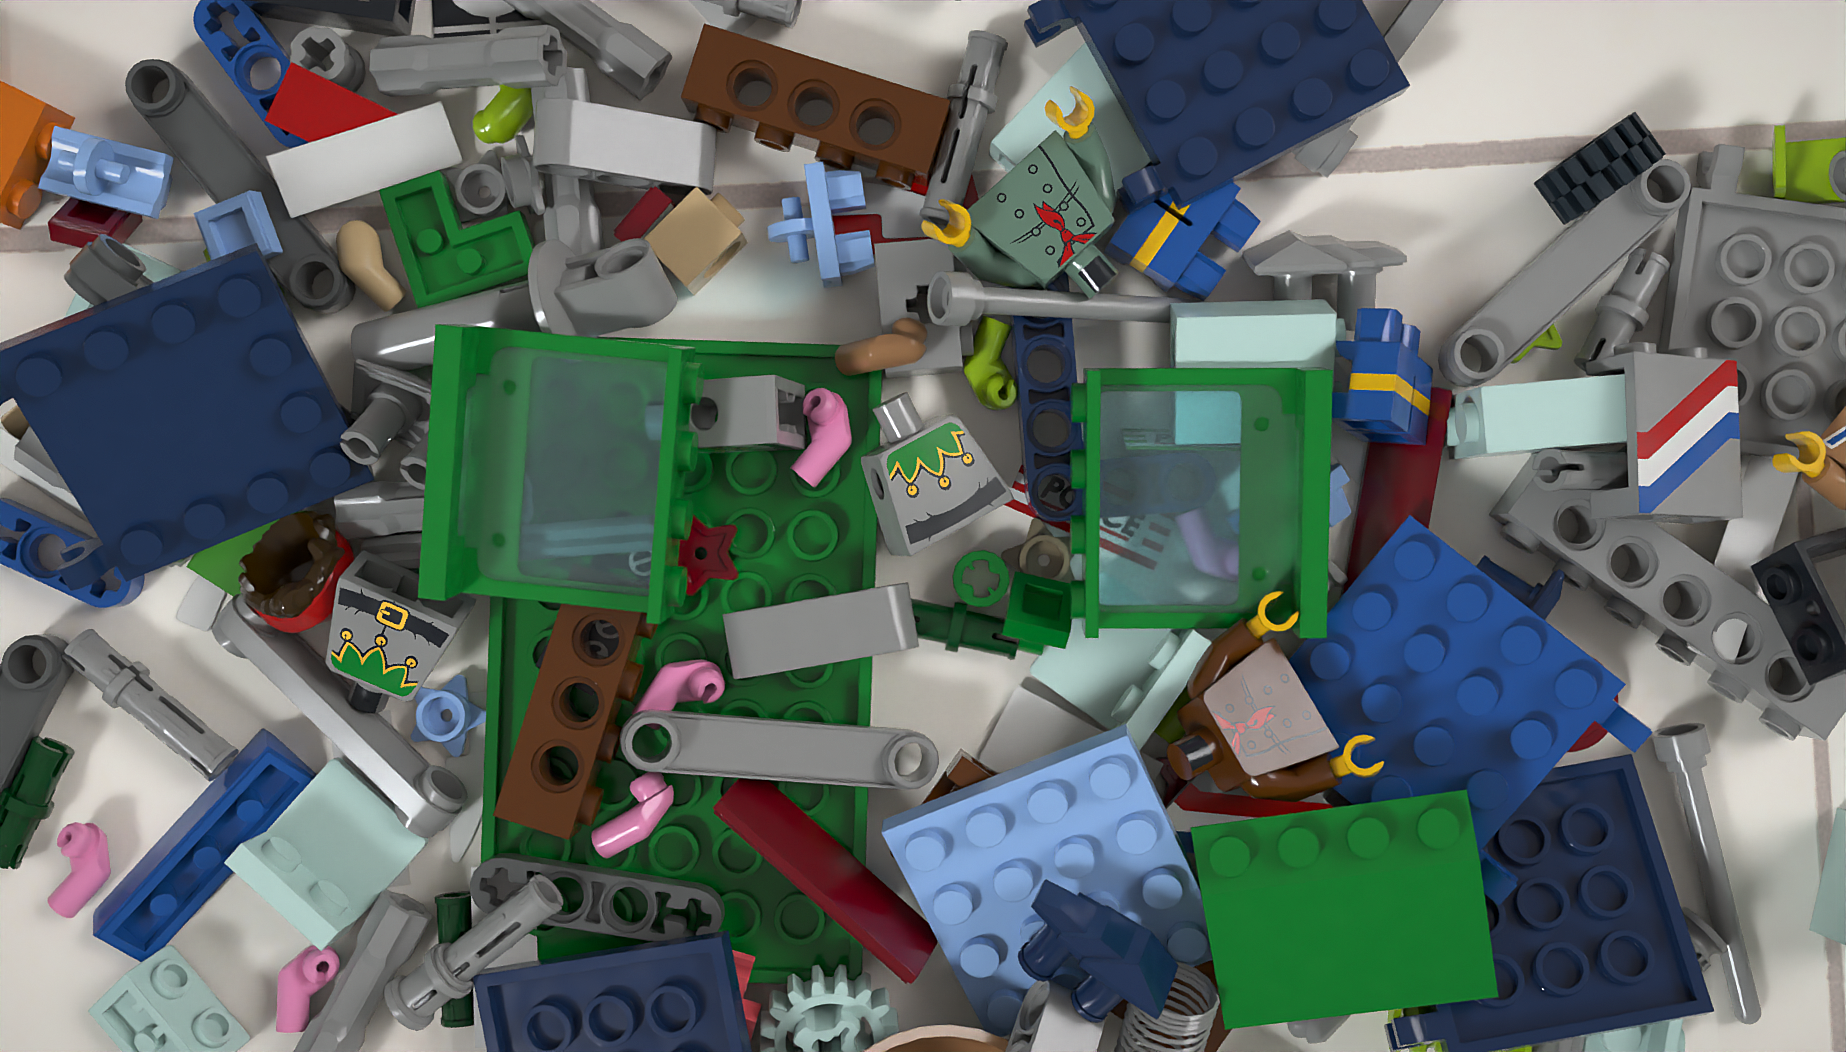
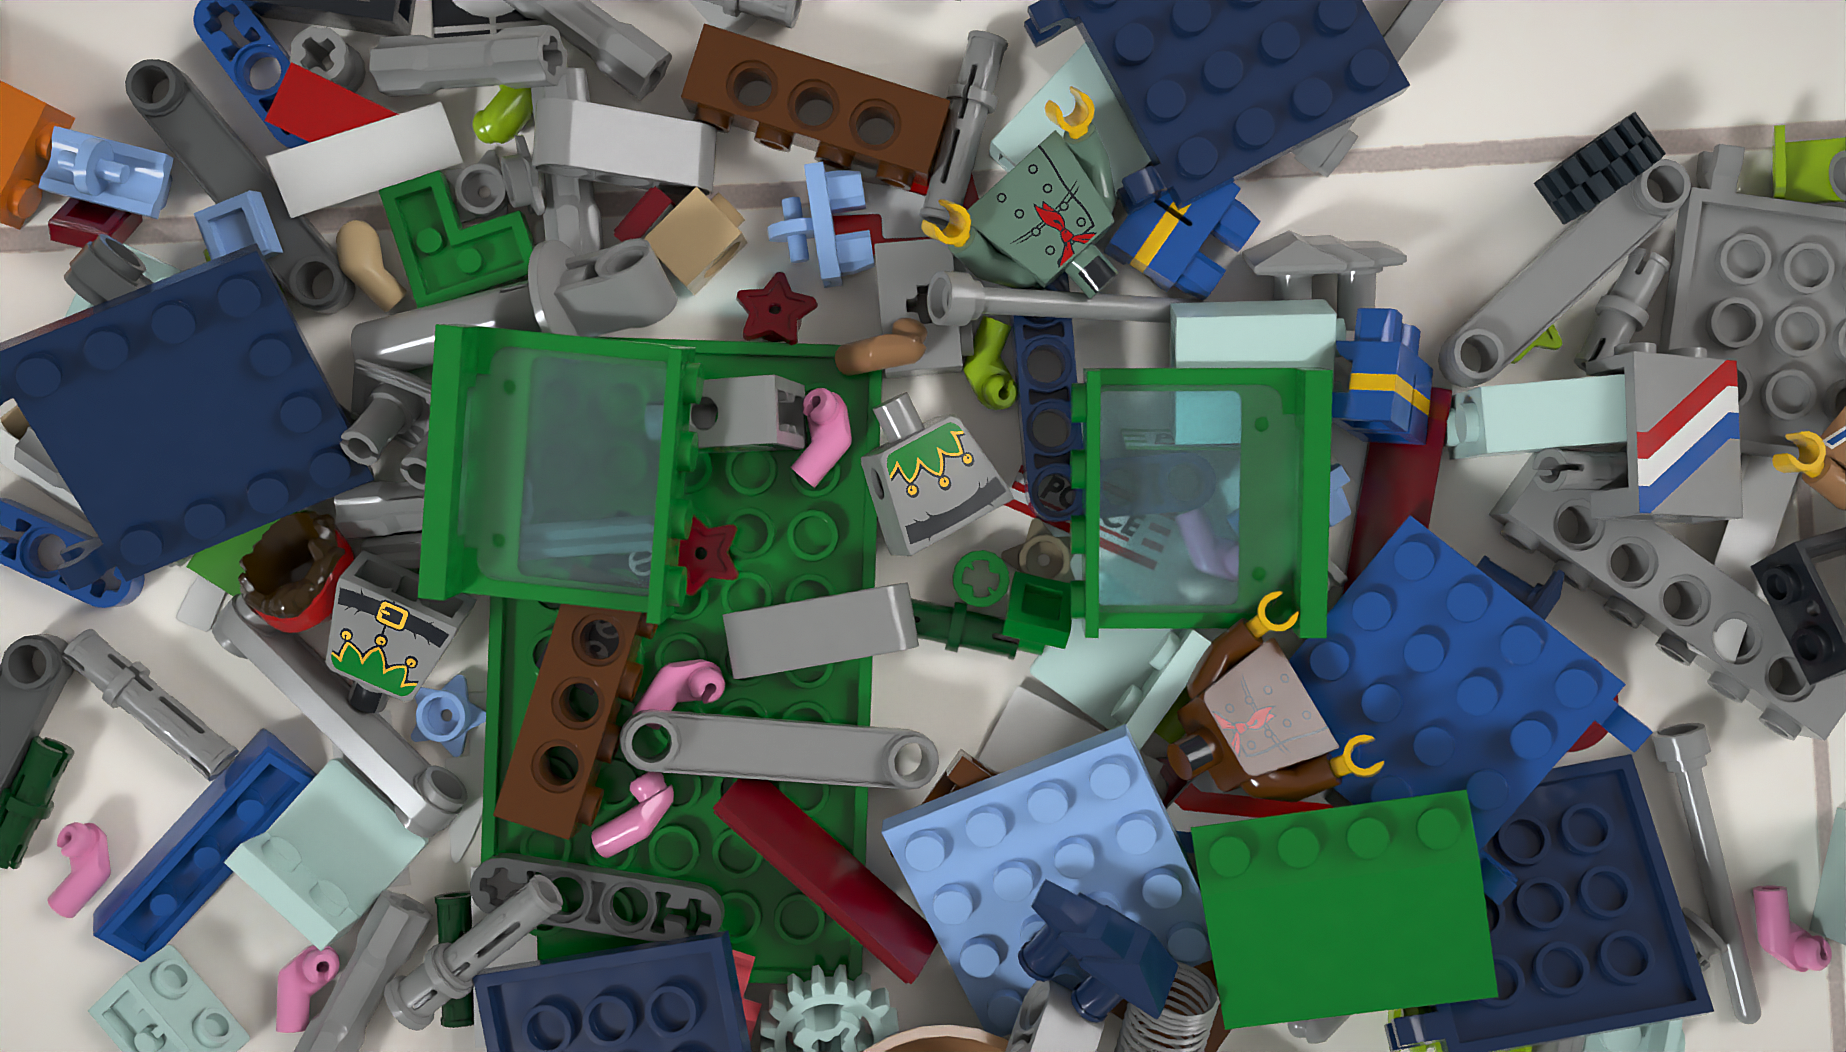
none -> dark red plate [736,272,818,345]
none -> bright pink arm [1753,885,1832,972]

